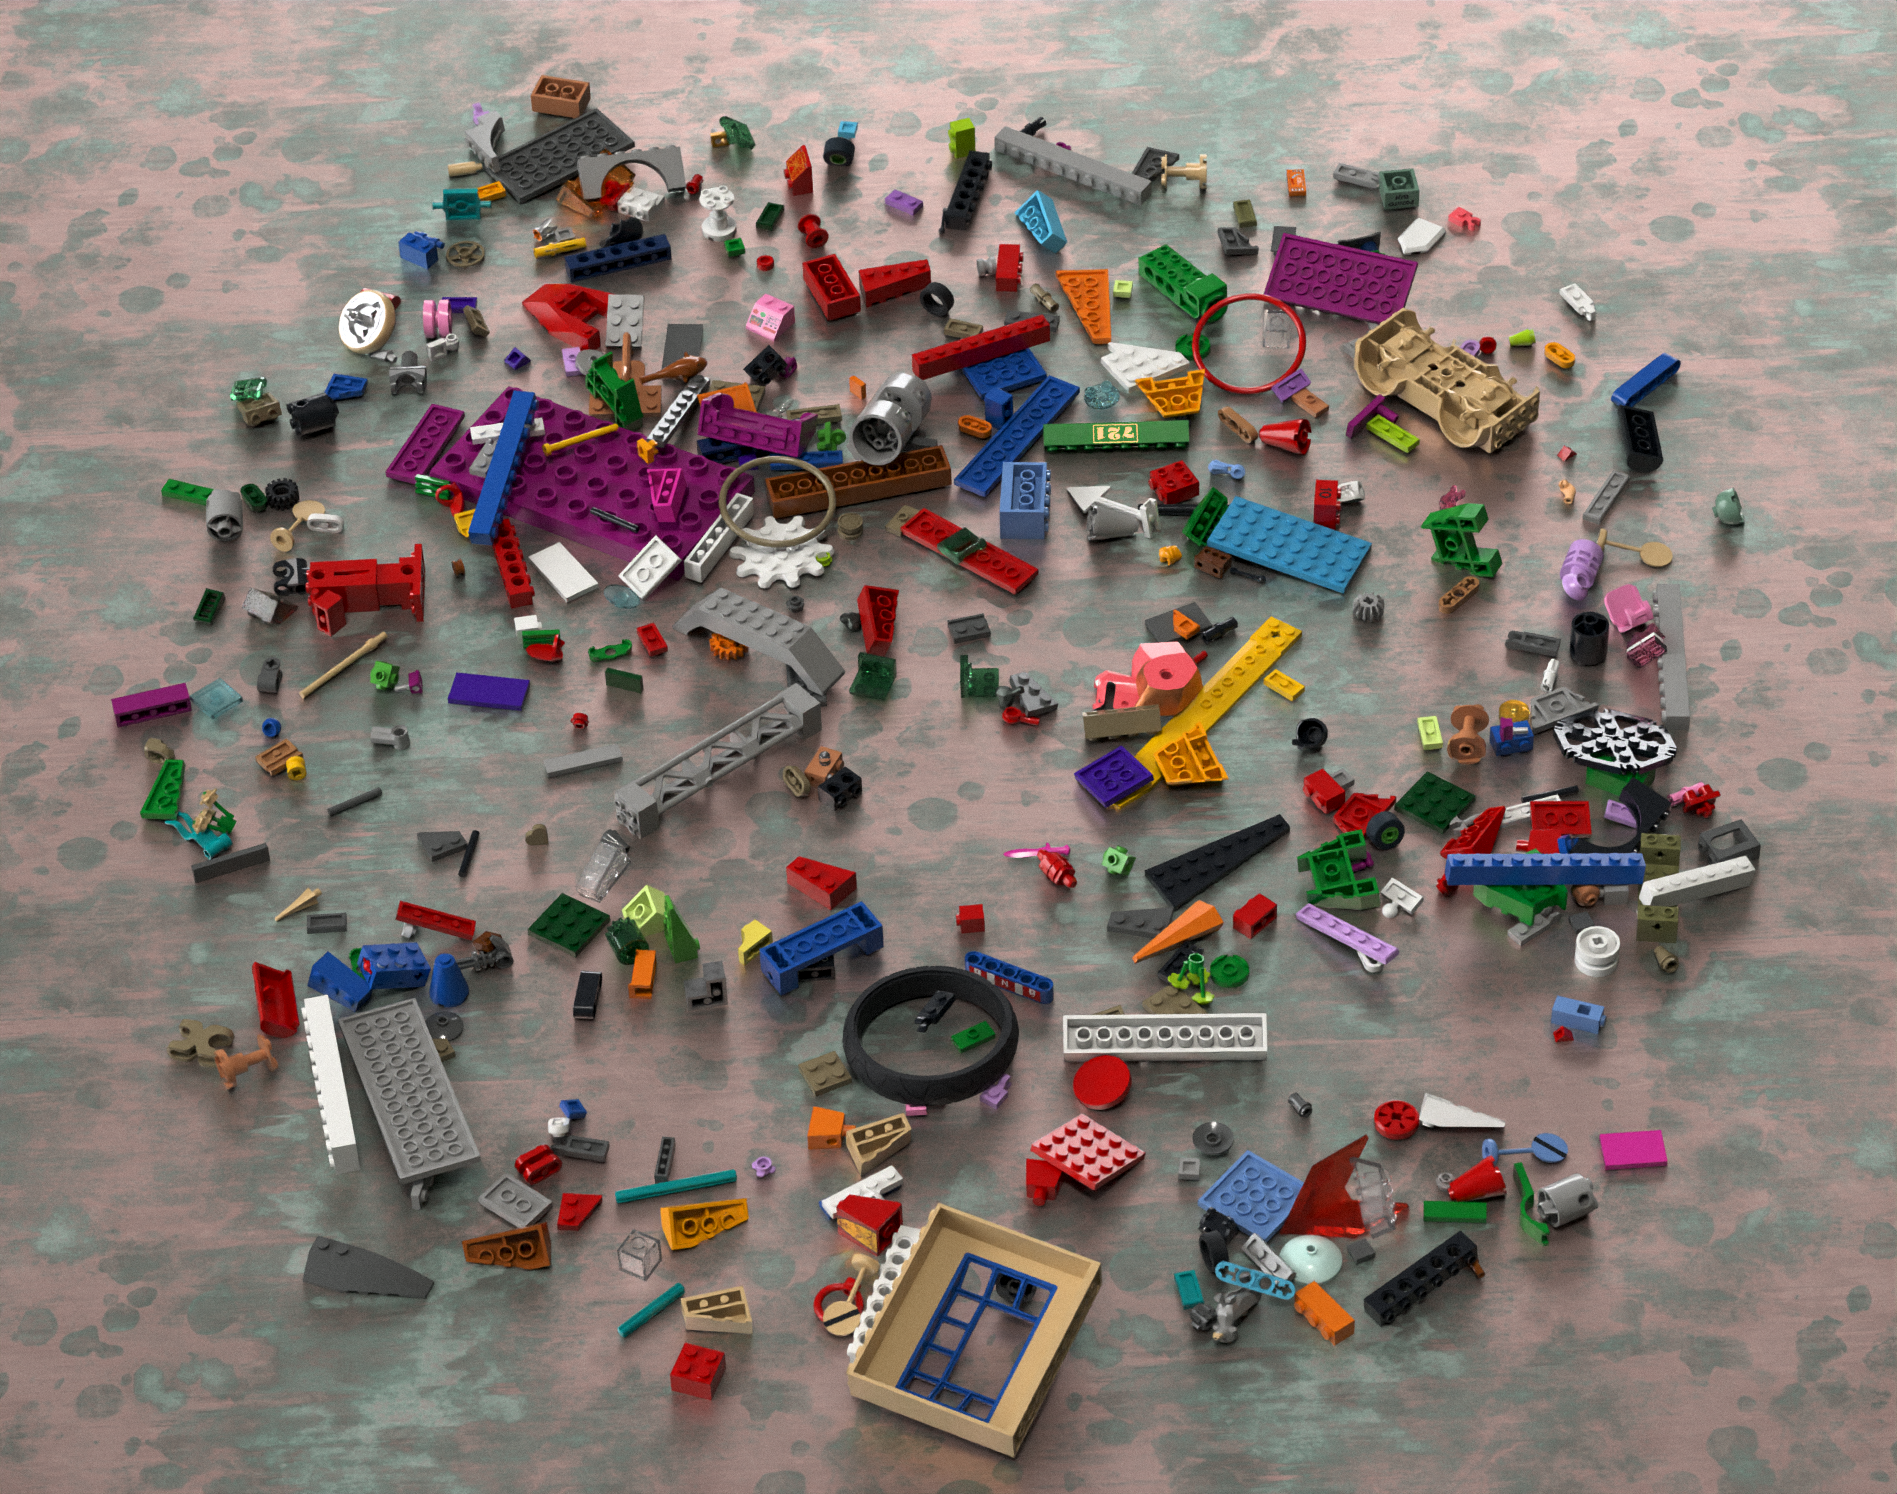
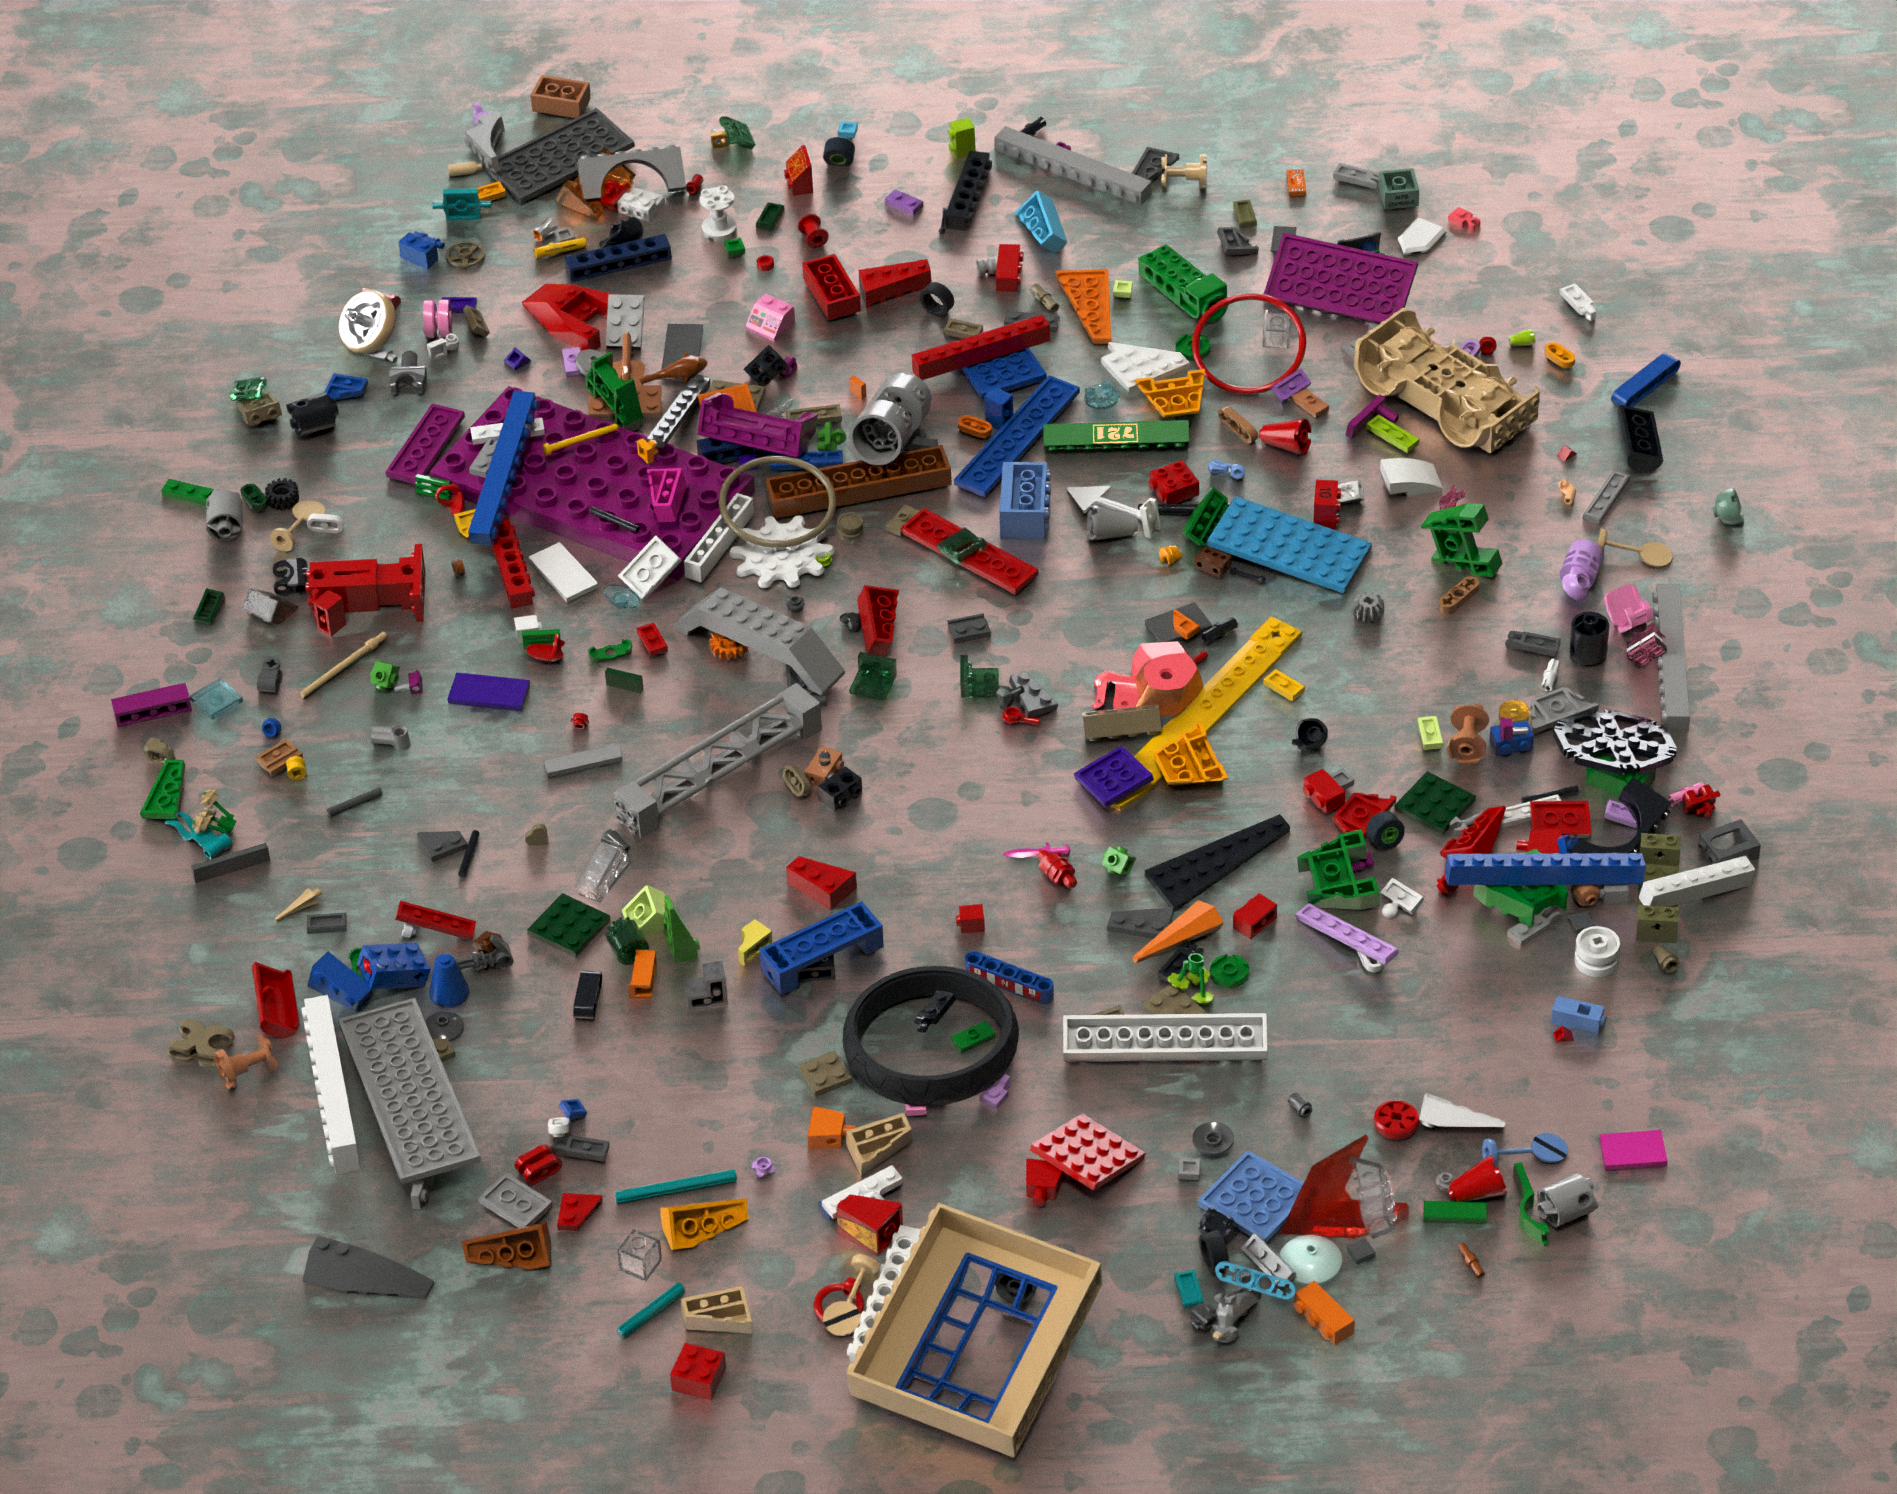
dark grey piece [654,1137,676,1184] -> none
red piece [1073,1055,1132,1110] -> none
black brick [1363,1230,1478,1327] -> none
none -> white slope [1380,458,1443,497]

